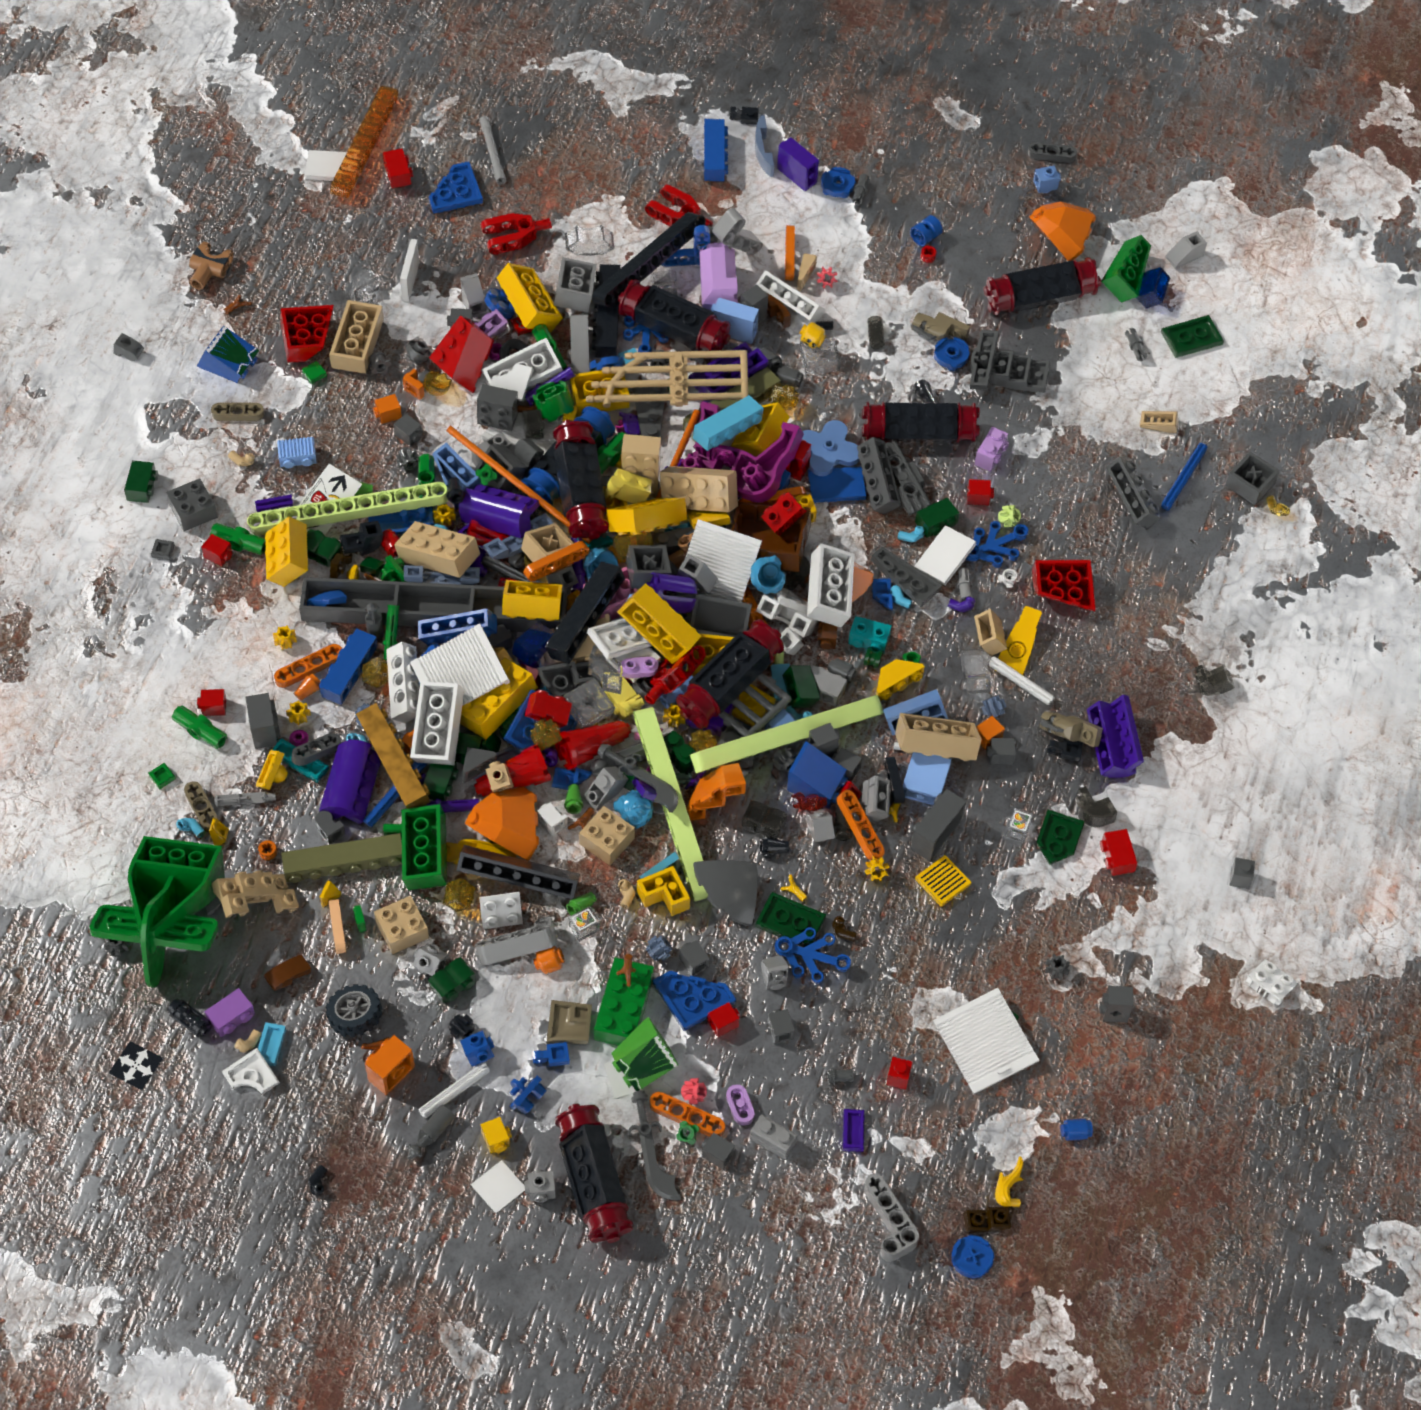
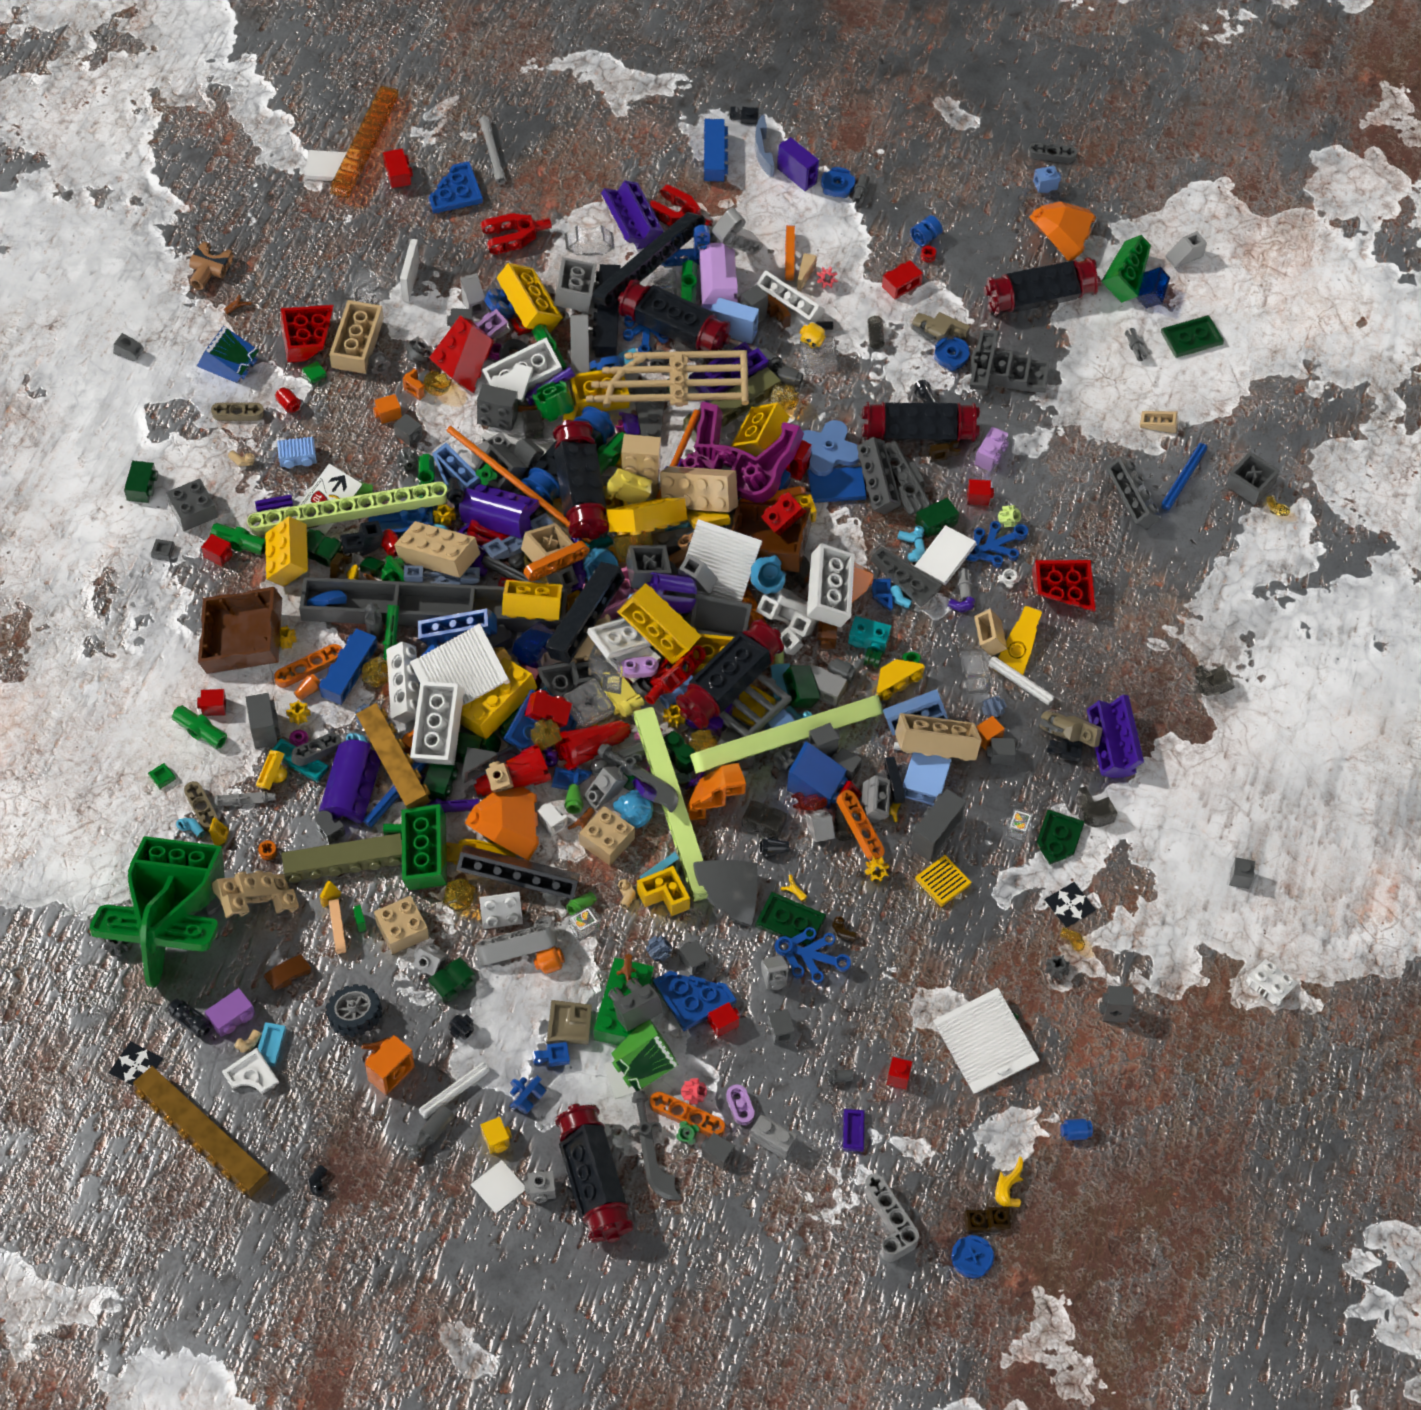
blue brick [460,1030,495,1067] -> none
medium azure brick [693,395,764,451] -> none
red brick [1100,829,1137,876] -> none
none -> pearl gold brick [133,1066,270,1197]
none -> reddish brown tile [198,587,283,674]
none -> red brick [275,387,301,413]
none -> dark purple brick [601,180,664,249]
none -> dark grey brick [608,978,663,1031]
none -> green piece [681,260,697,304]
none -> red brick [882,260,923,300]
none -> medium azure arm [908,539,925,562]
none -> dark brown plate [928,441,961,462]
none -> black sticker [1044,882,1096,928]
none -> clear yellow arm [1060,927,1085,951]

